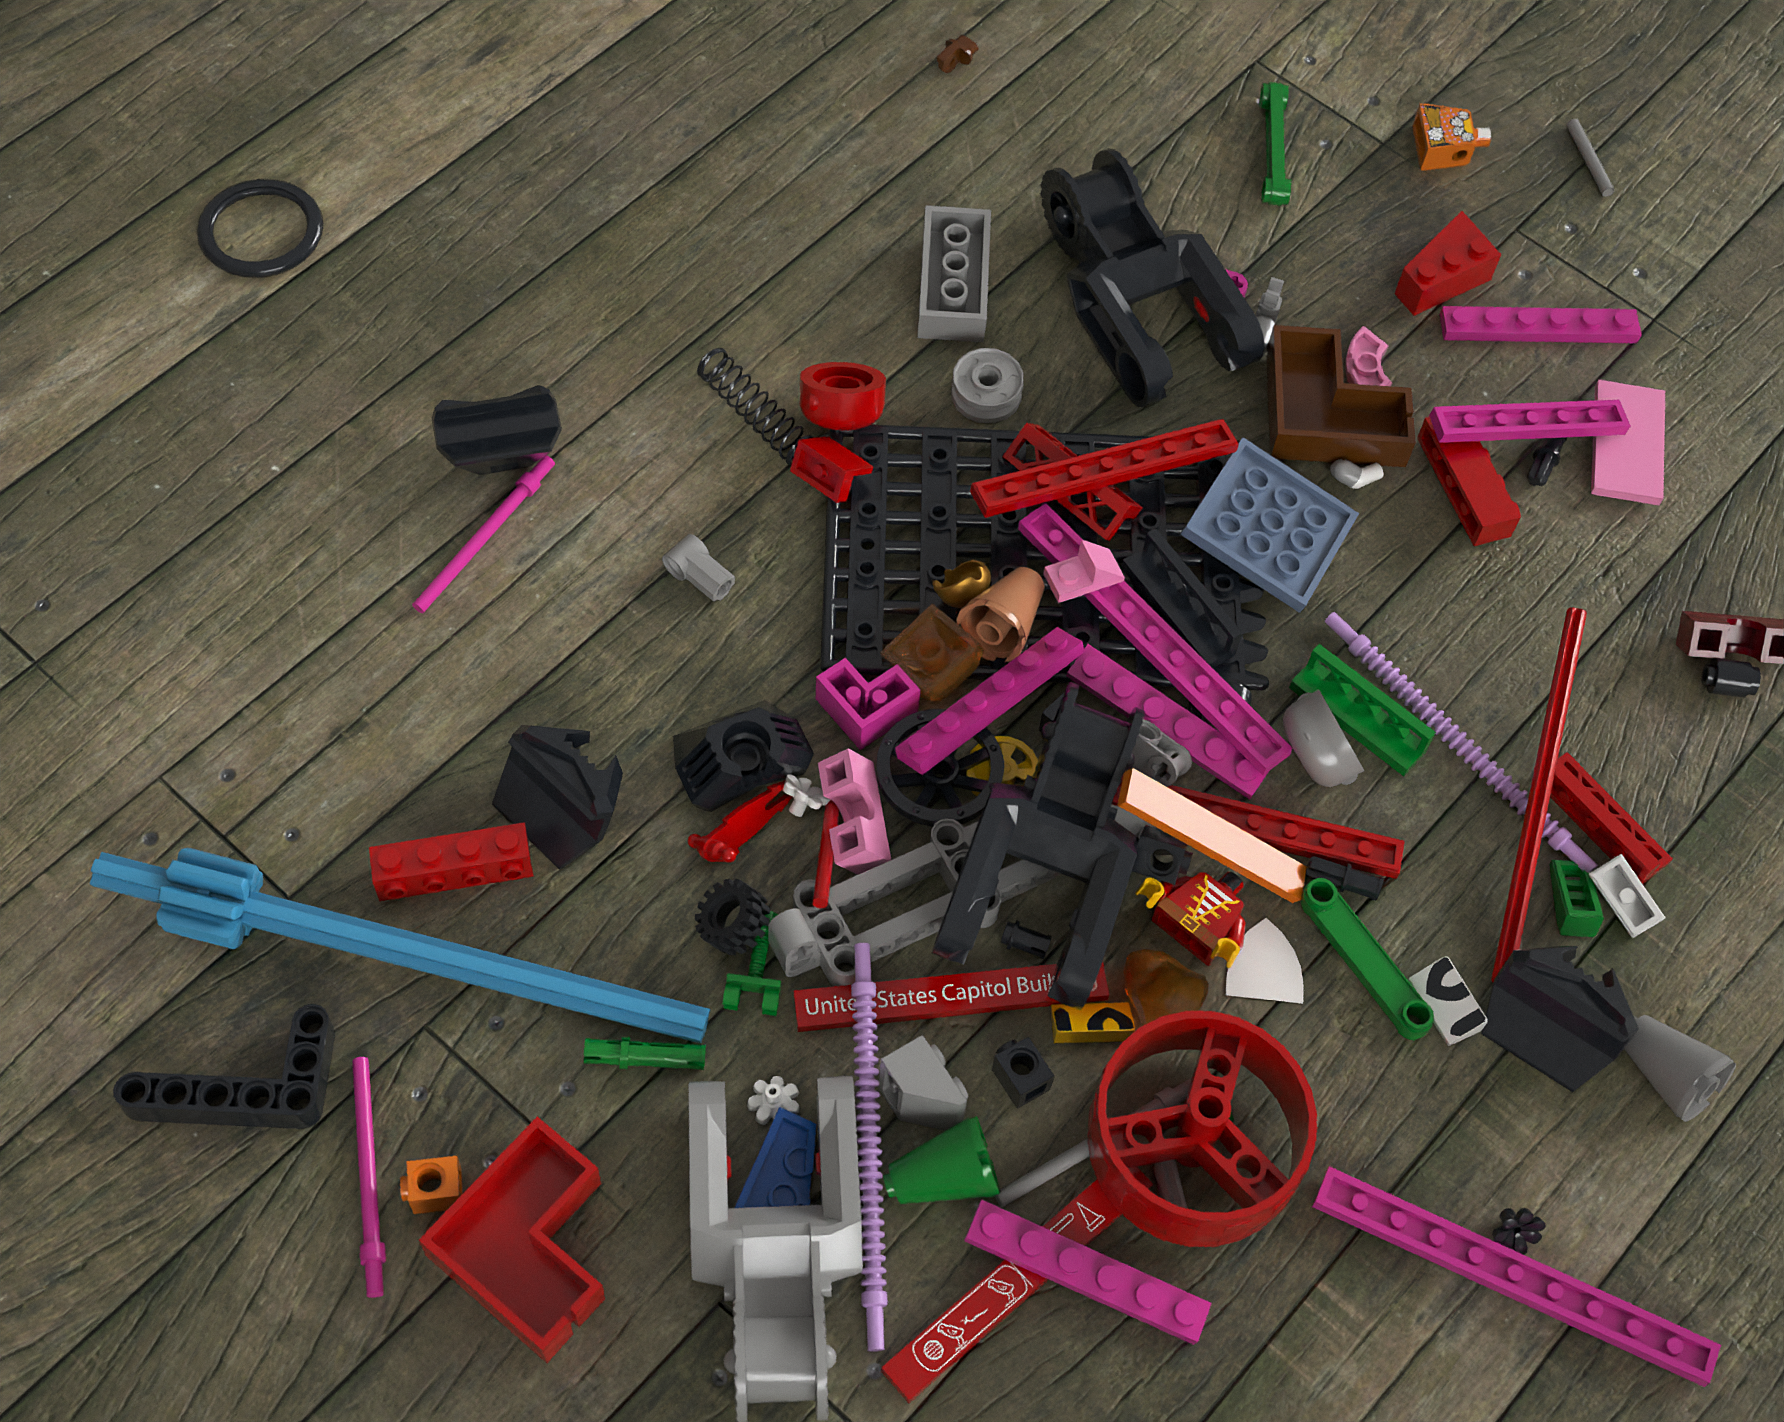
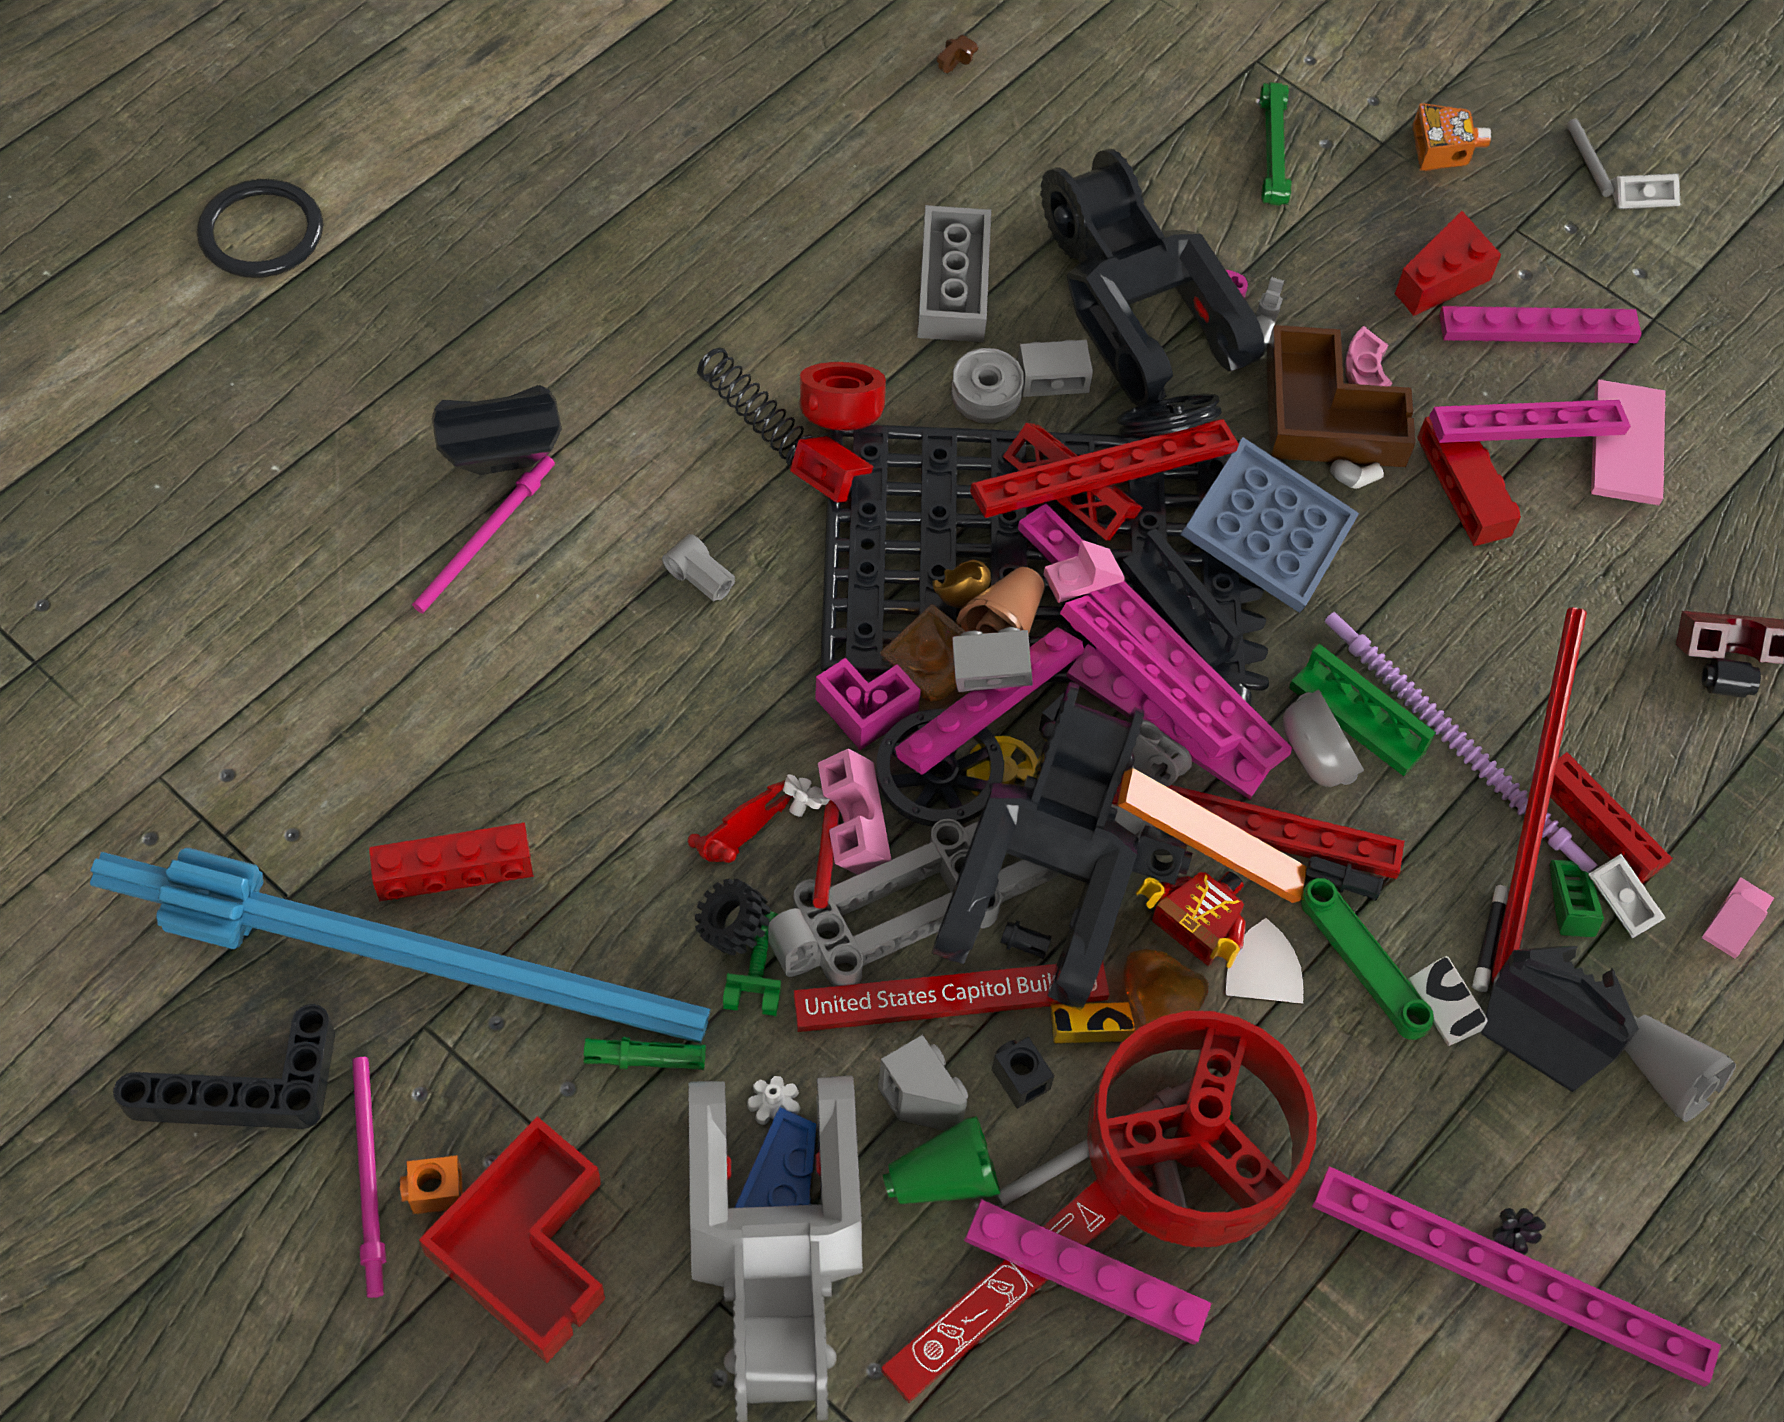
black helmet [492,725,623,869] -> none
black helmet [673,700,814,812] -> none
lavender hose [851,943,887,1352] -> none
black axle [1527,437,1567,487] -> none
none -> light grey brick [953,627,1033,692]
none -> light grey brick [1018,340,1093,397]
none -> dark pink plate [1060,595,1242,758]
none -> black wedge [1117,394,1222,437]
none -> black bar [1472,885,1510,992]
none -> white slope [1610,174,1680,209]
none -> bright pink slope [1701,877,1774,959]

